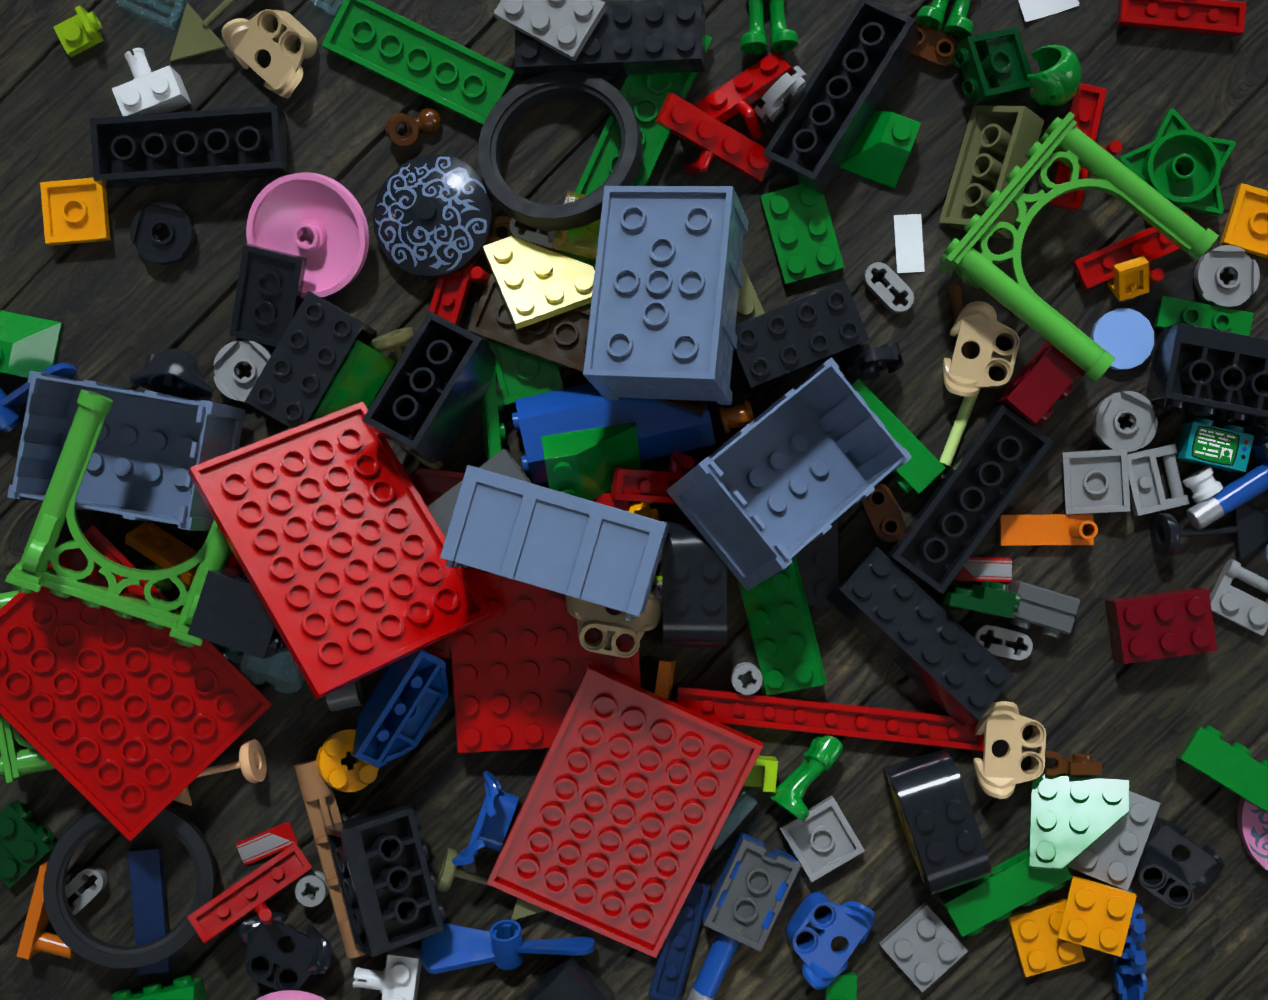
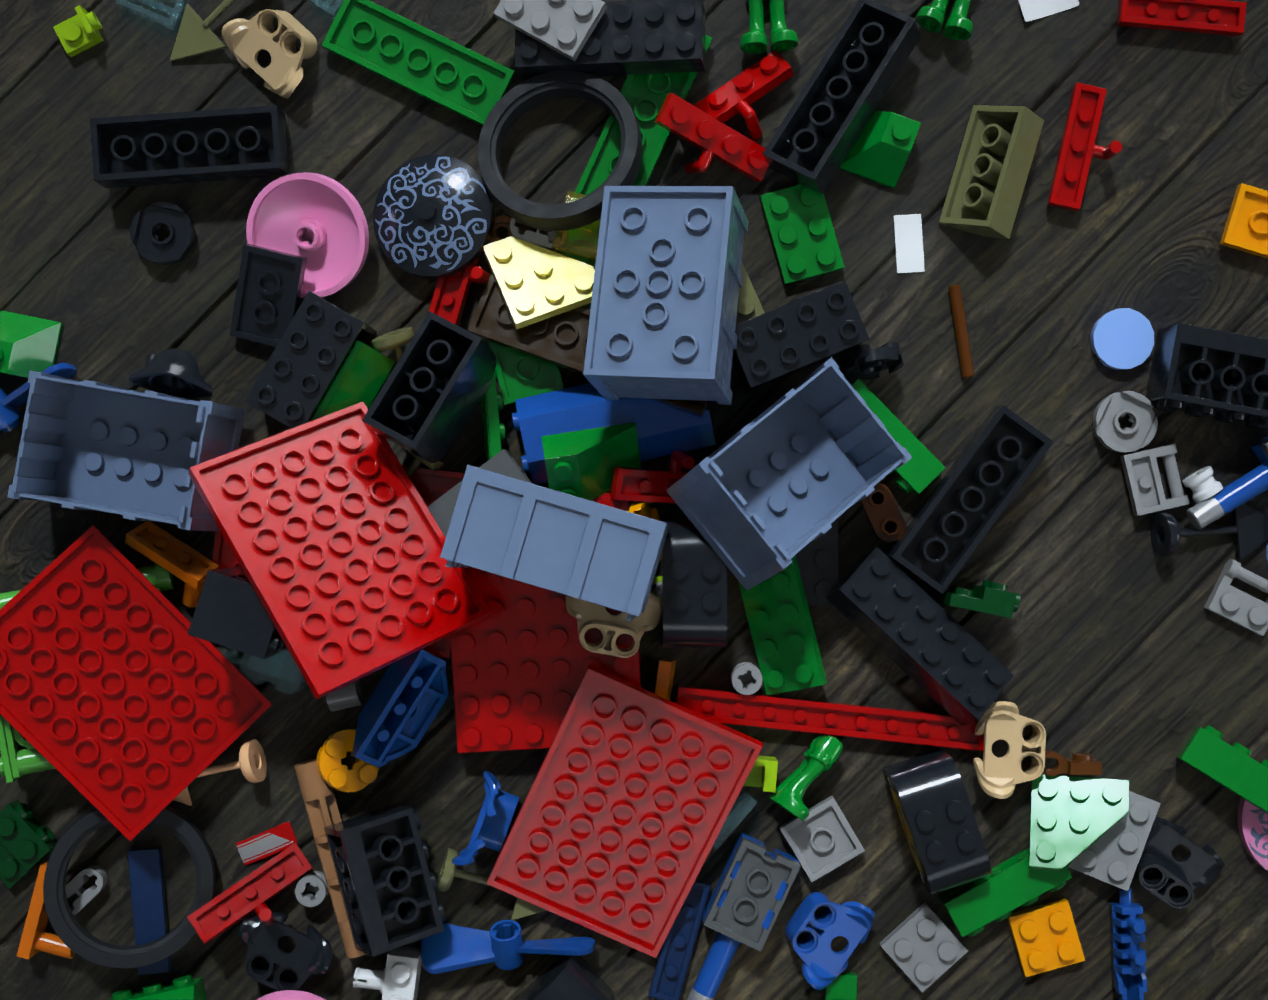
bright green arch [5,389,242,647] -> none
light orange plate [40,178,111,246] -> none
white brick [112,48,192,116] -> none
light grey plate [213,340,272,402] -> none
reddish brown plate [385,108,441,146] -> none
orange bush [718,400,754,434] -> none
light grey plate [754,65,807,122] -> none
light grey beam [863,262,914,314] -> none
reddish brown plate [909,23,958,68] -> none
bright green arch [938,112,1218,383] -> none
yellowish green bar [939,392,979,467] -> none
tan piece [943,301,1020,397] -> none
dark green plate [953,27,1033,105] -> none
sticker [954,557,1012,583] -> none
light grey beam [972,624,1033,660] -> none
dark red brick [993,342,1085,426] -> none
orange piece [998,514,1098,546] -> none
dark grey brick [1010,580,1080,638] -> none
green piece [1027,45,1082,107] -> none
light orange plate [1058,875,1137,957] -> none
light grey plate [1062,449,1131,514] -> none
red plate [1071,211,1191,290] -> none
dark red brick [1105,587,1218,664] -> none
light orange bracket [1107,256,1149,302] -> none
green plate [1117,108,1236,225] -> none
green plate [1154,296,1254,336] -> none
brick [1175,418,1254,473] -> none
light grey plate [1194,245,1260,308] -> none

